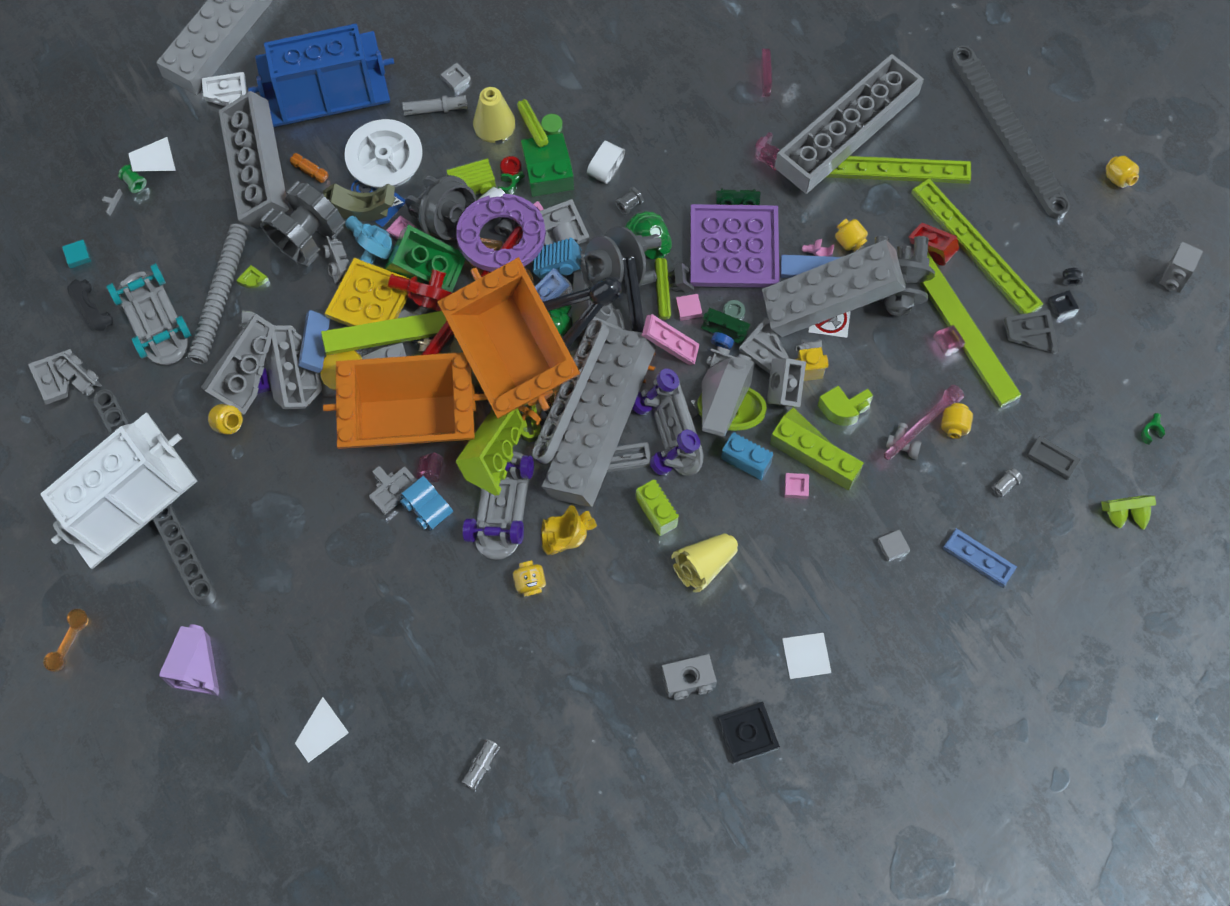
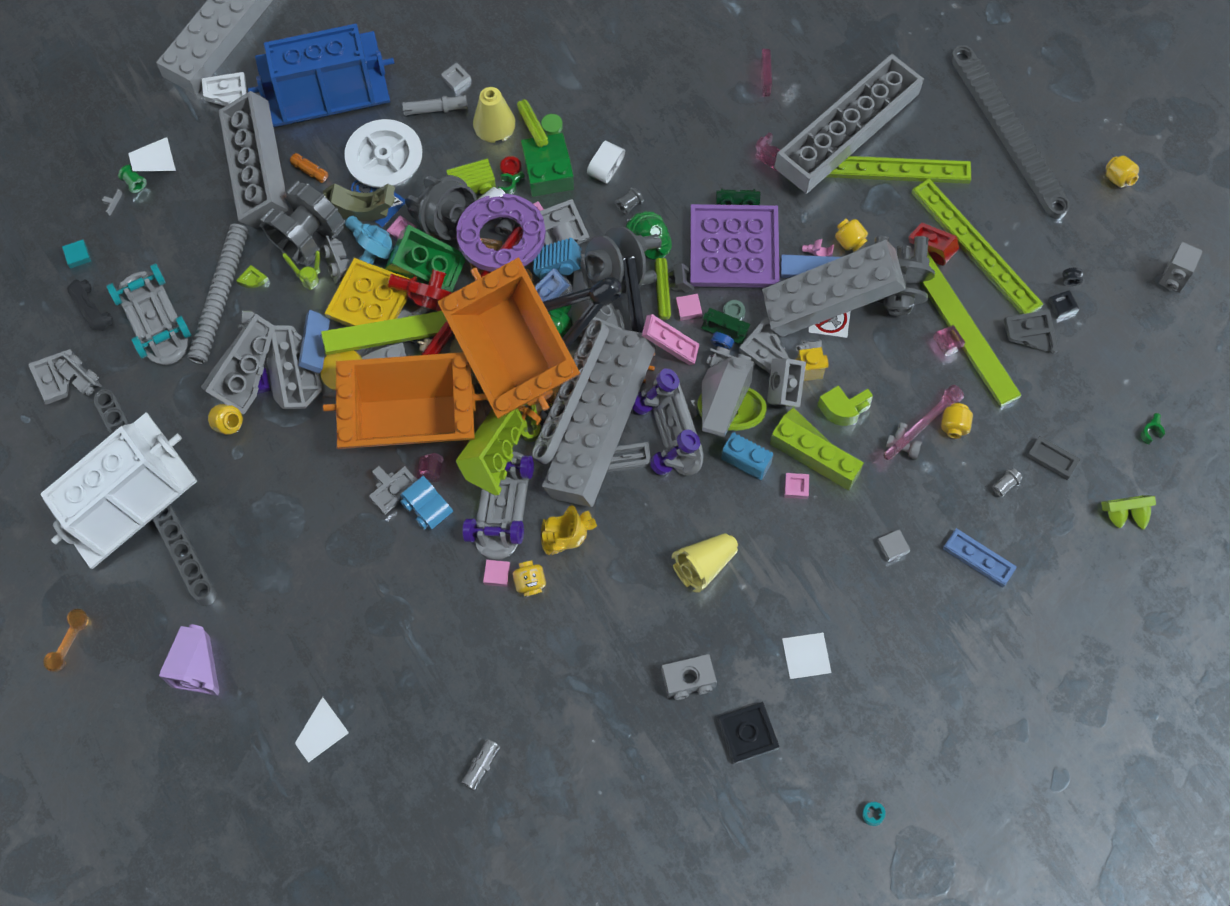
lime brick [635,479,679,536] -> none
none -> lime plant [282,251,321,290]
none -> bright pink tile [483,560,510,587]
none -> teal bush [862,802,886,826]

